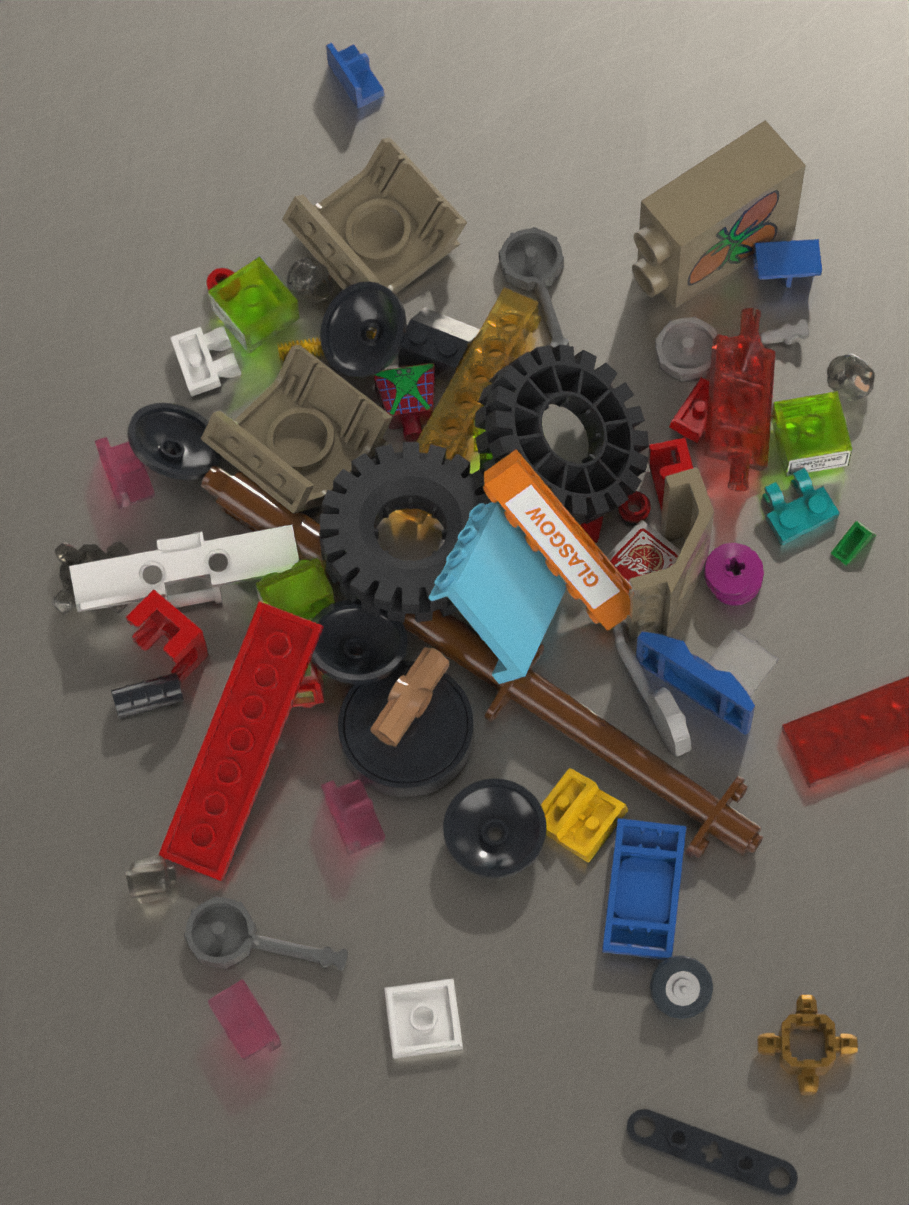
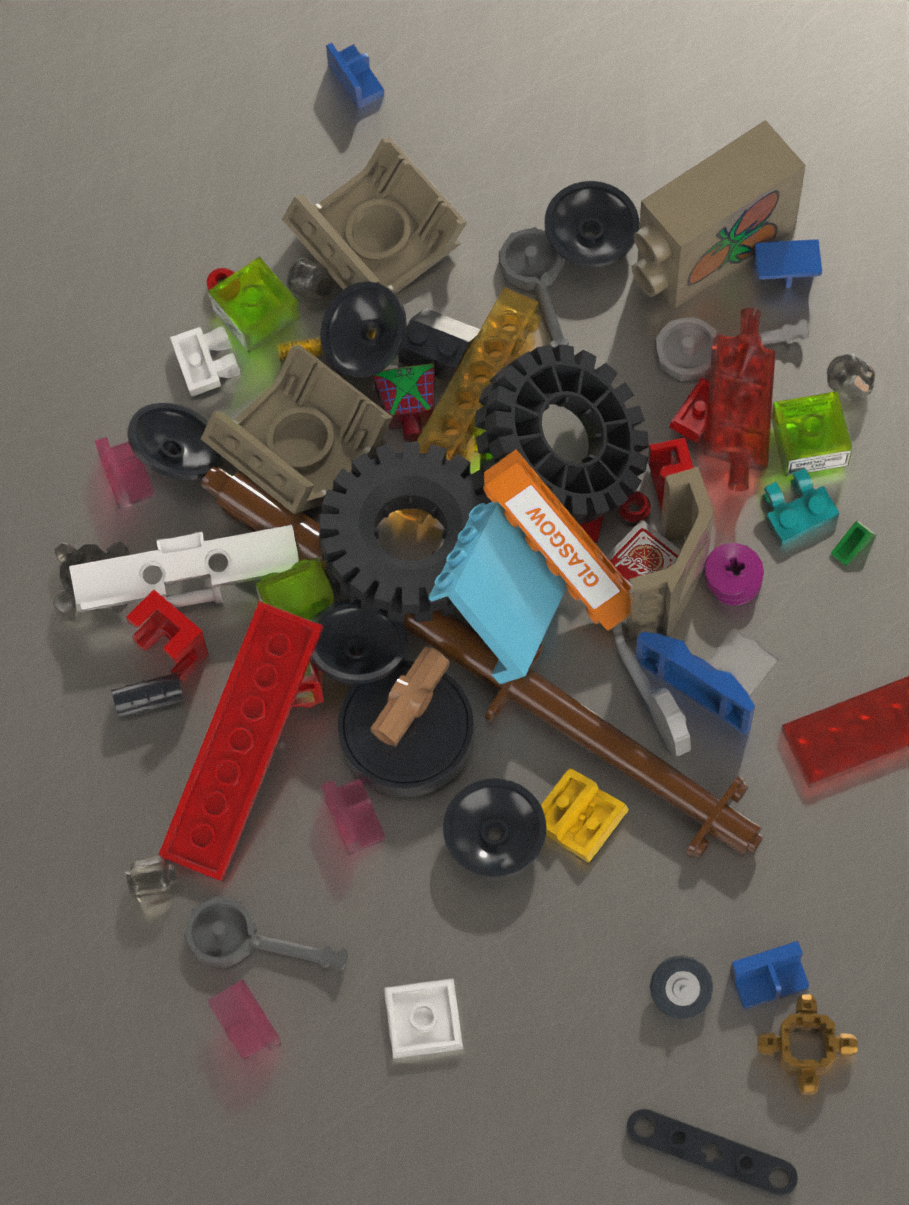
blue slope [602,818,686,960] -> none
none -> black dish [544,181,639,267]
none -> blue panel [730,941,809,1009]

